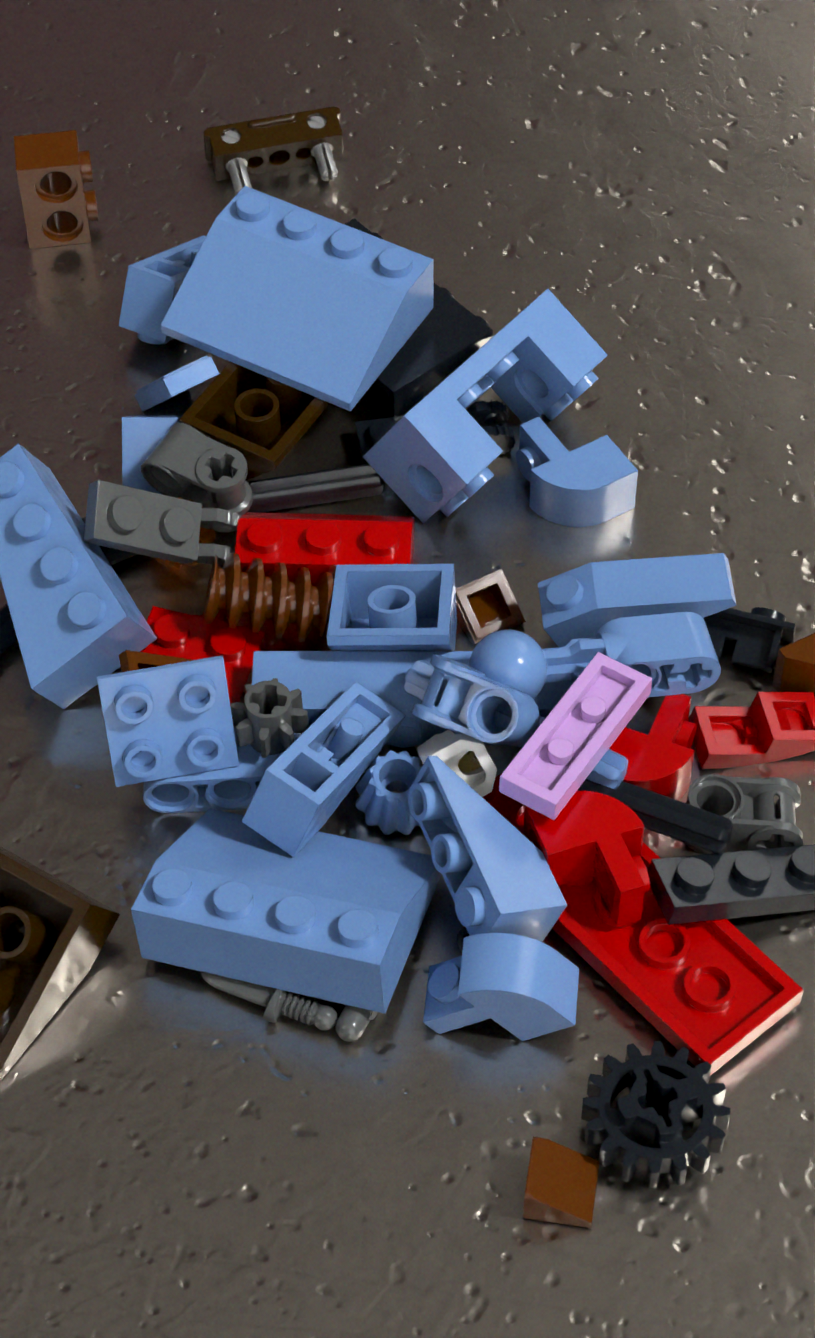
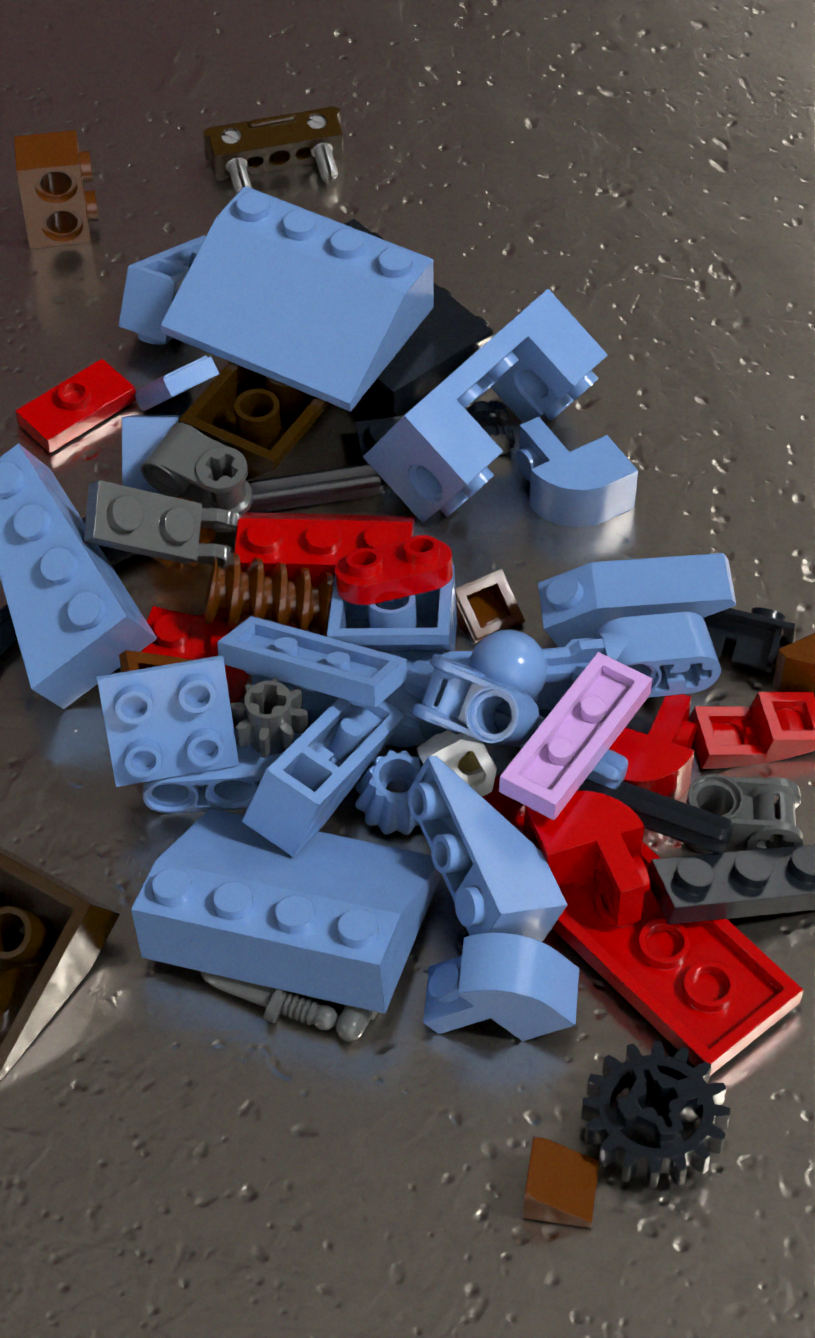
none -> red plate [15,358,136,453]
none -> medium blue plate [217,616,407,708]
none -> red plate [335,535,453,605]

